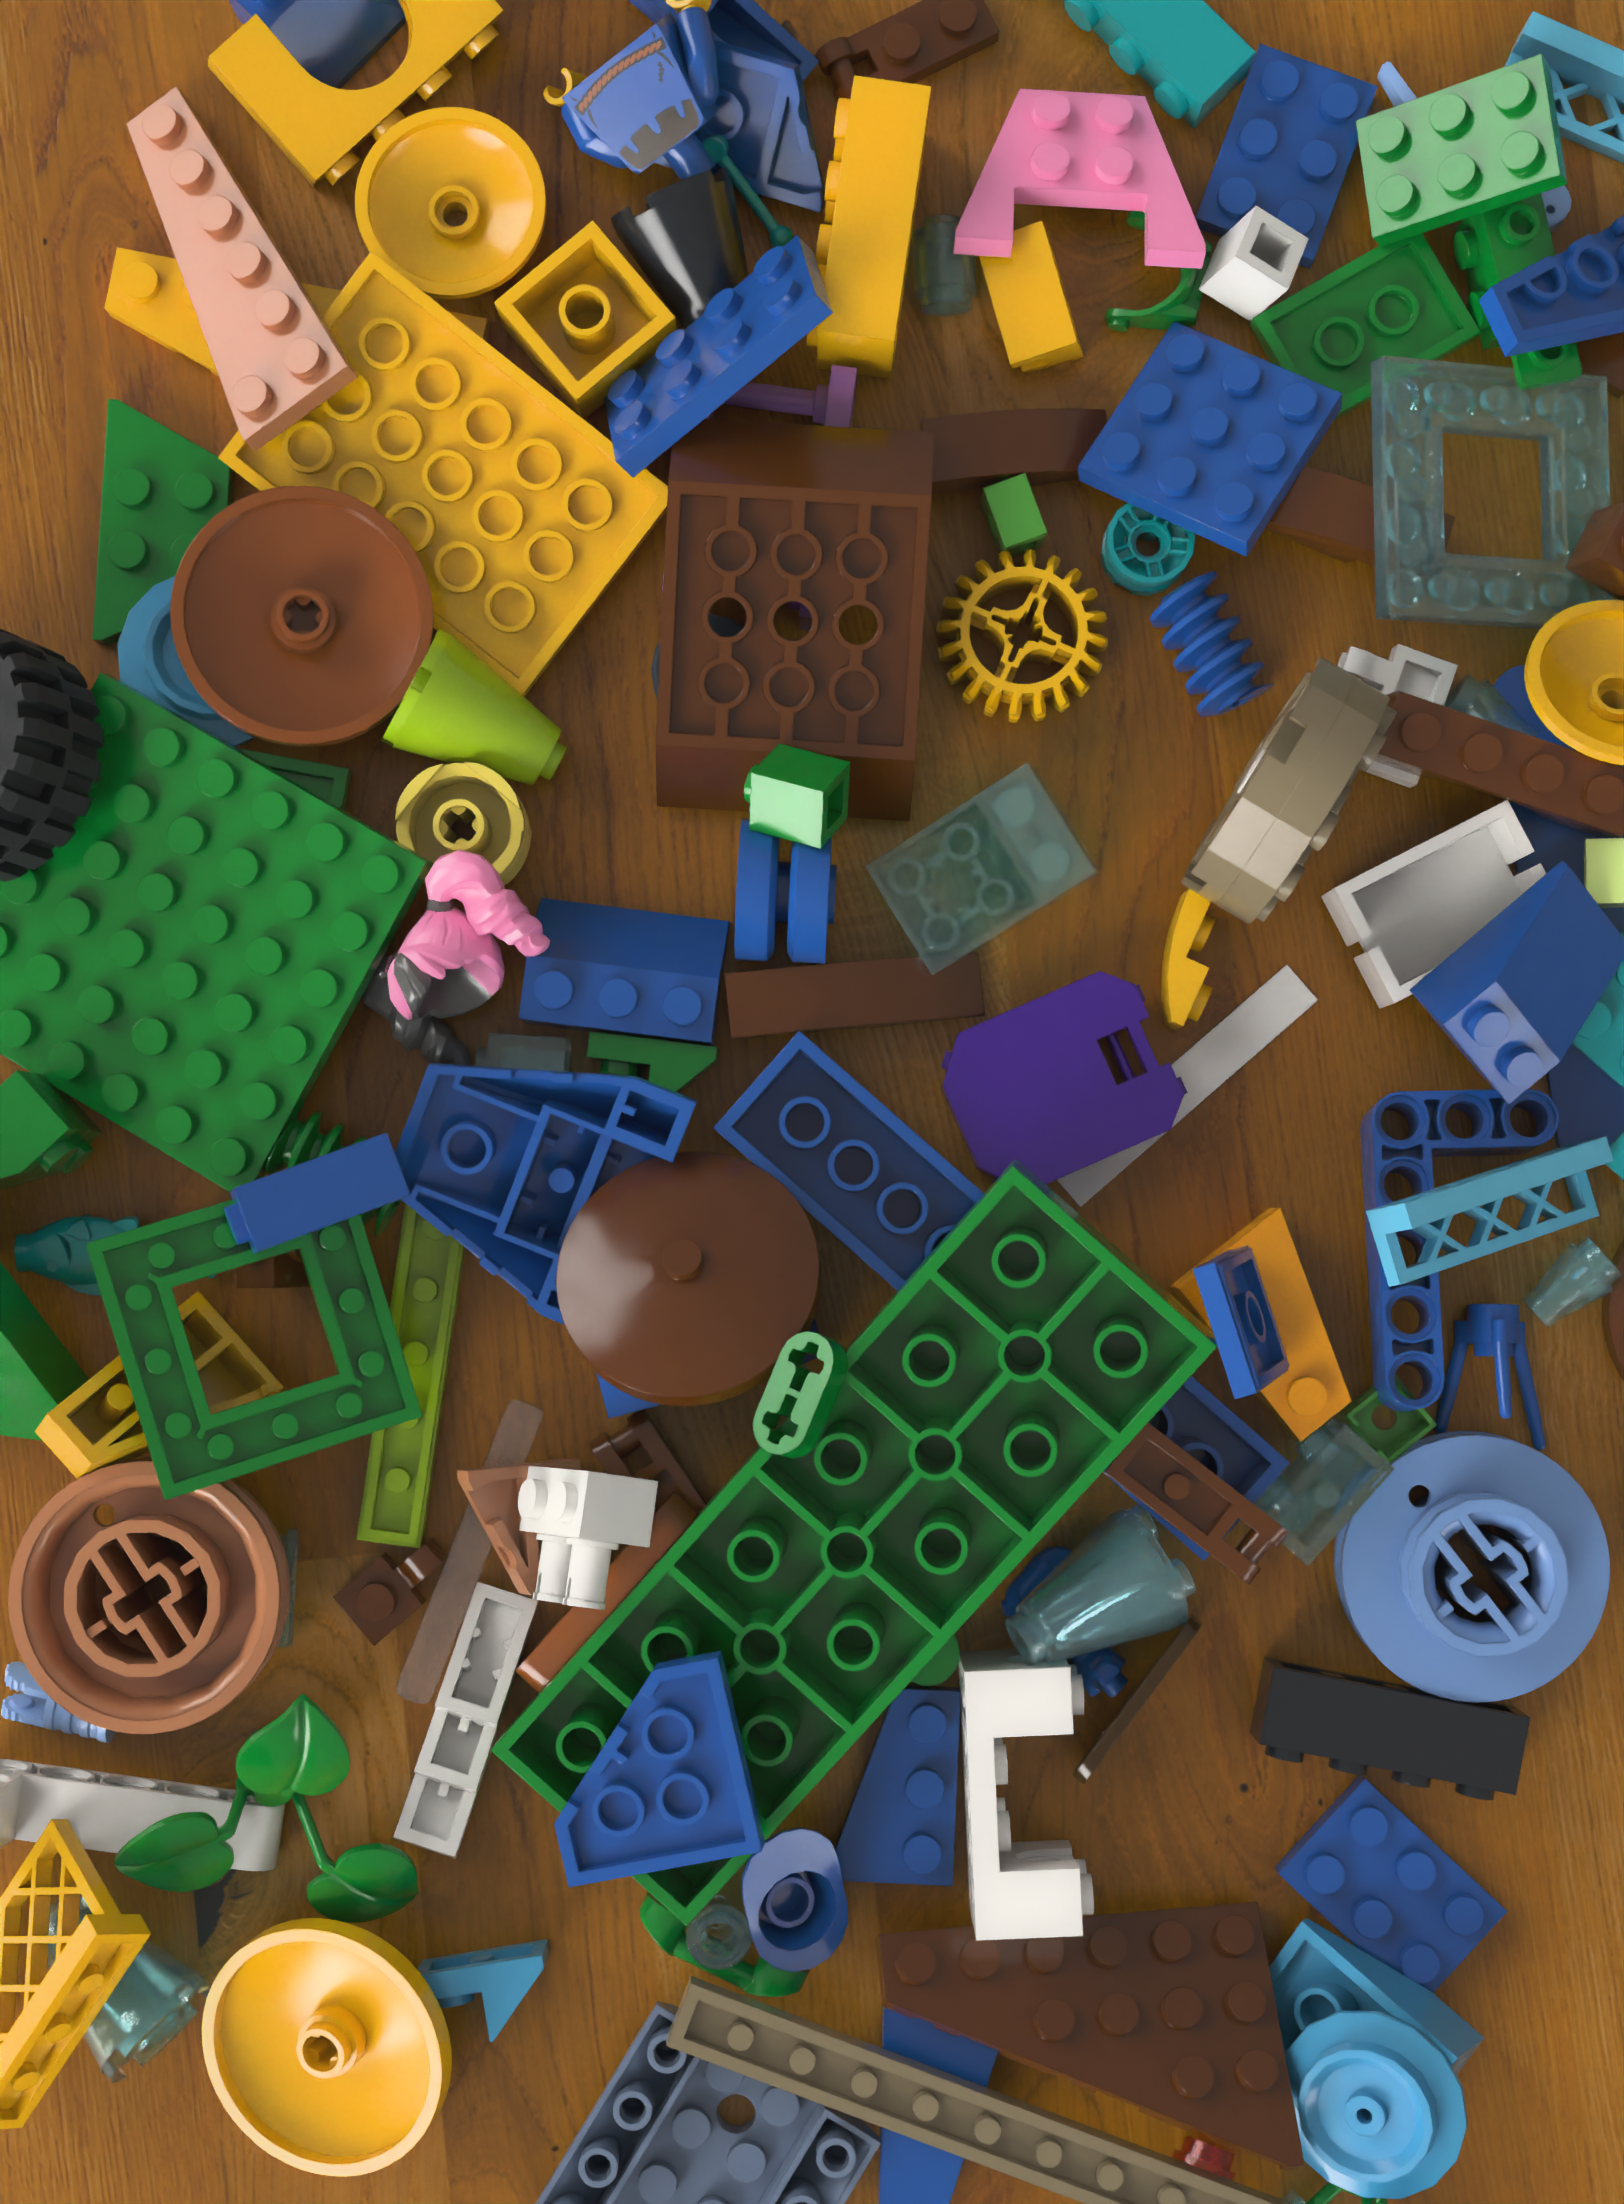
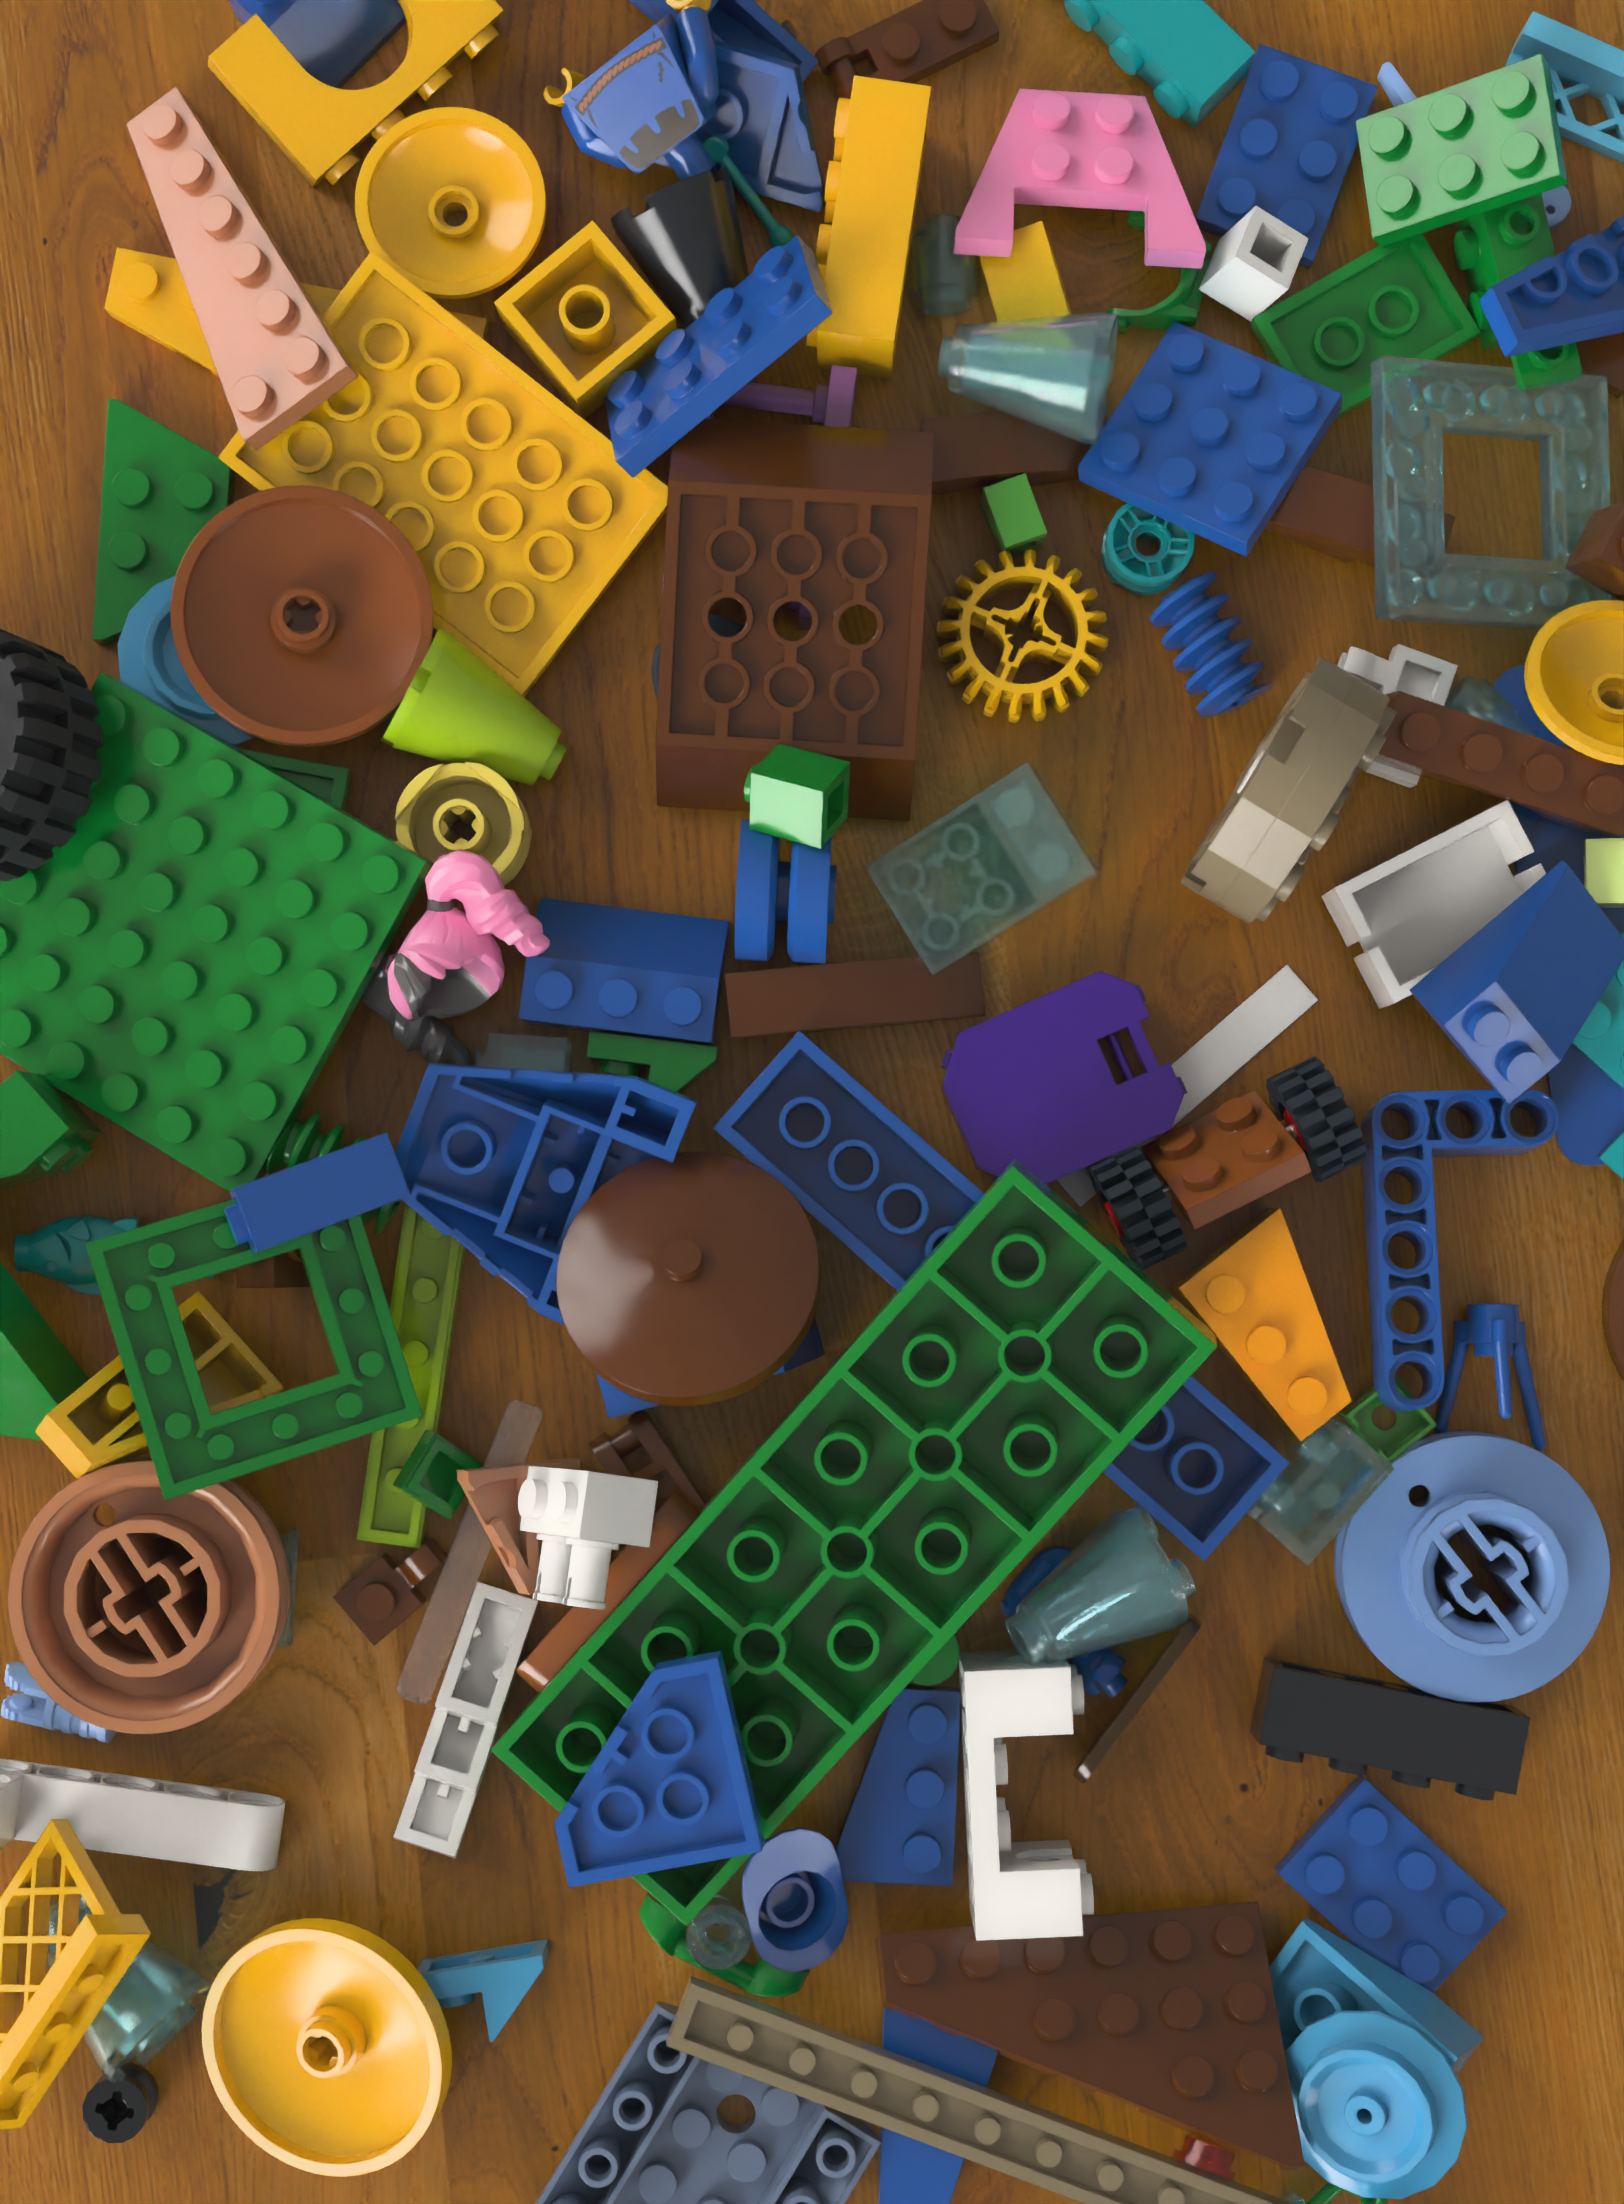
green plant [114,1694,419,1923] -> none
beam [753,1331,848,1458] -> none
reddish brown plate [1103,1423,1289,1585] -> none
yellow slope [1160,889,1215,1030] -> none
blue plate [1193,1245,1290,1399] -> none
medium azure fence [1366,1136,1614,1287] -> none
clear light blue cone [1523,1236,1622,1328] -> none
none -> black wheel [83,2063,159,2143]
none -> green tile [393,1430,484,1520]
none -> clear light blue cone [938,311,1119,445]
none -> plate [1088,1056,1367,1270]

